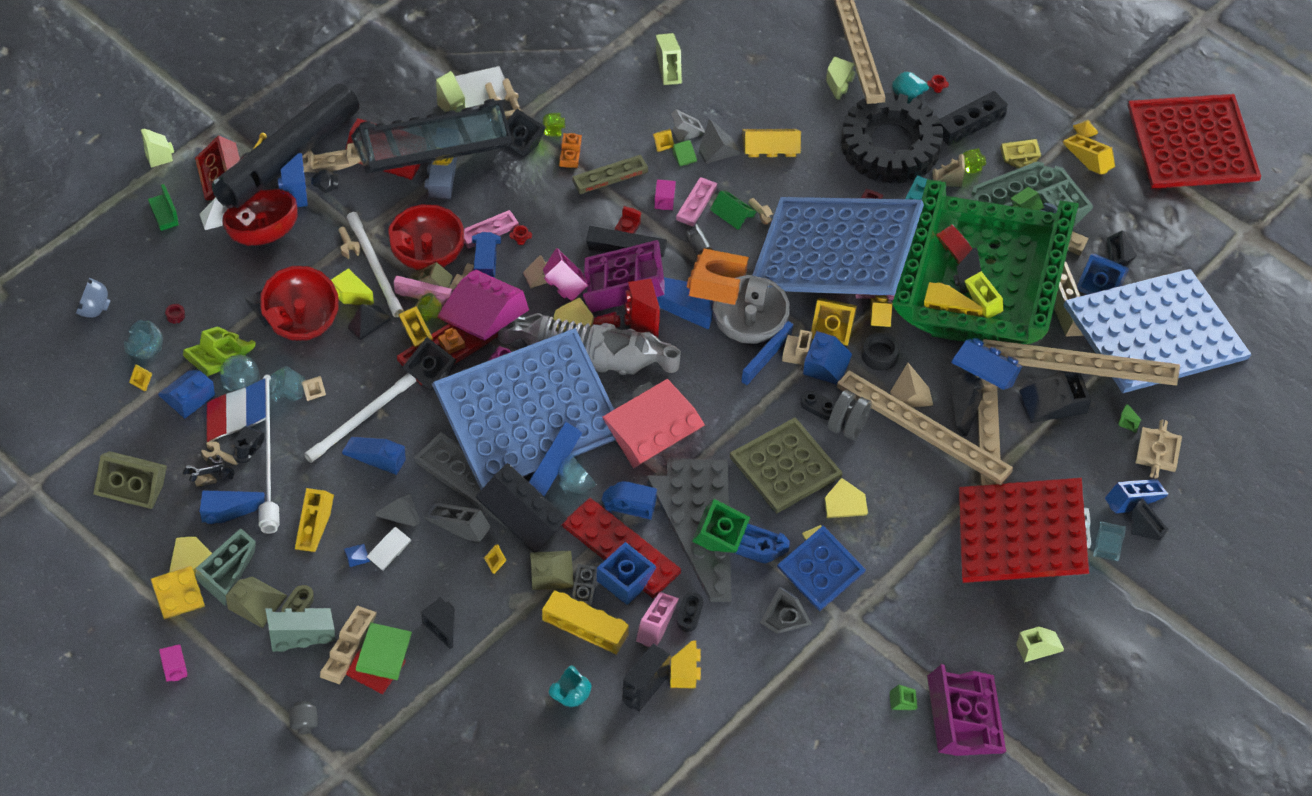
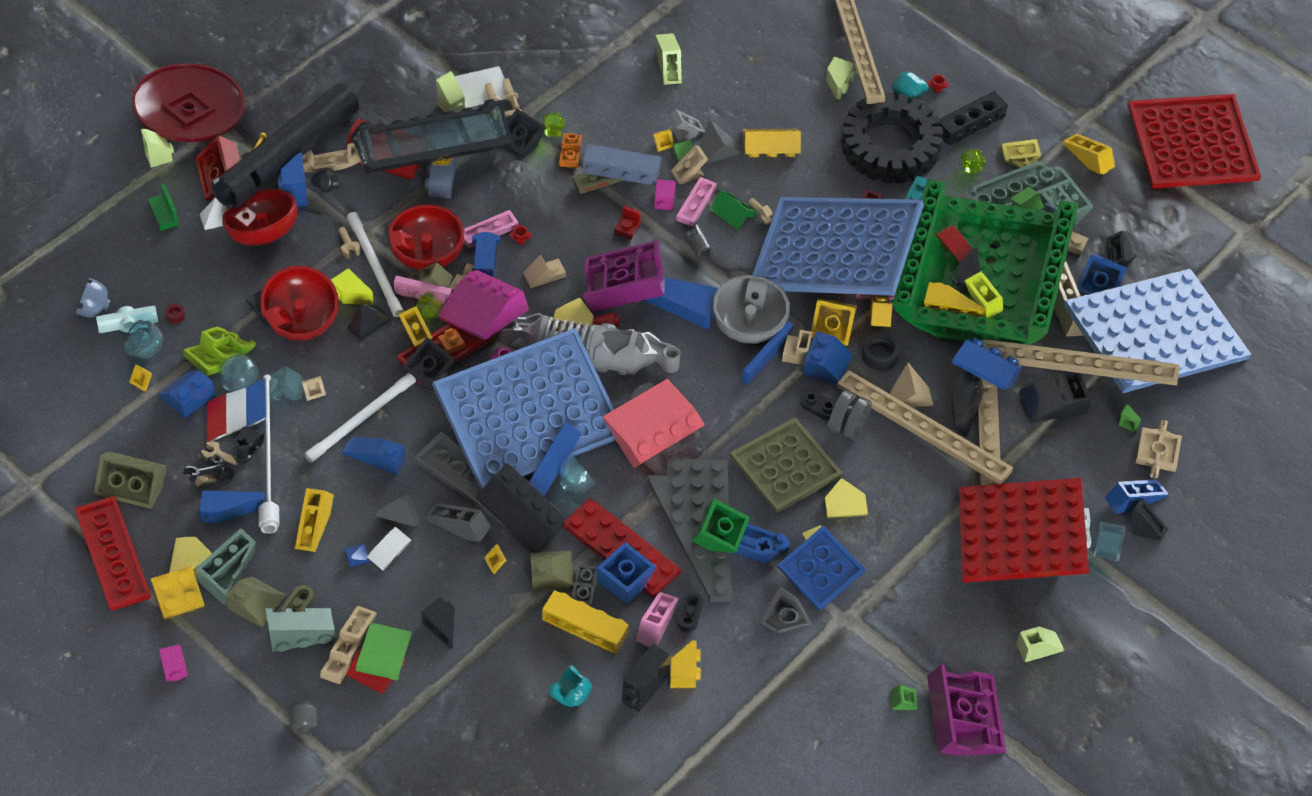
dark pink slope [543,248,588,301] -> none
black slope [586,226,667,257] -> none
blue piece [602,481,657,519] -> none
red slope [624,278,660,338] -> none
orange arch [687,249,749,305] -> none
tan slope [932,154,965,187] -> none
yellow slope [1073,120,1098,138] -> none
none -> red plate [75,496,151,612]
none -> light aqua piece [96,305,158,333]
none -> dark red dish [132,63,245,142]
none -> sand blue brick [583,144,661,186]
none -> tan slope [671,145,708,184]

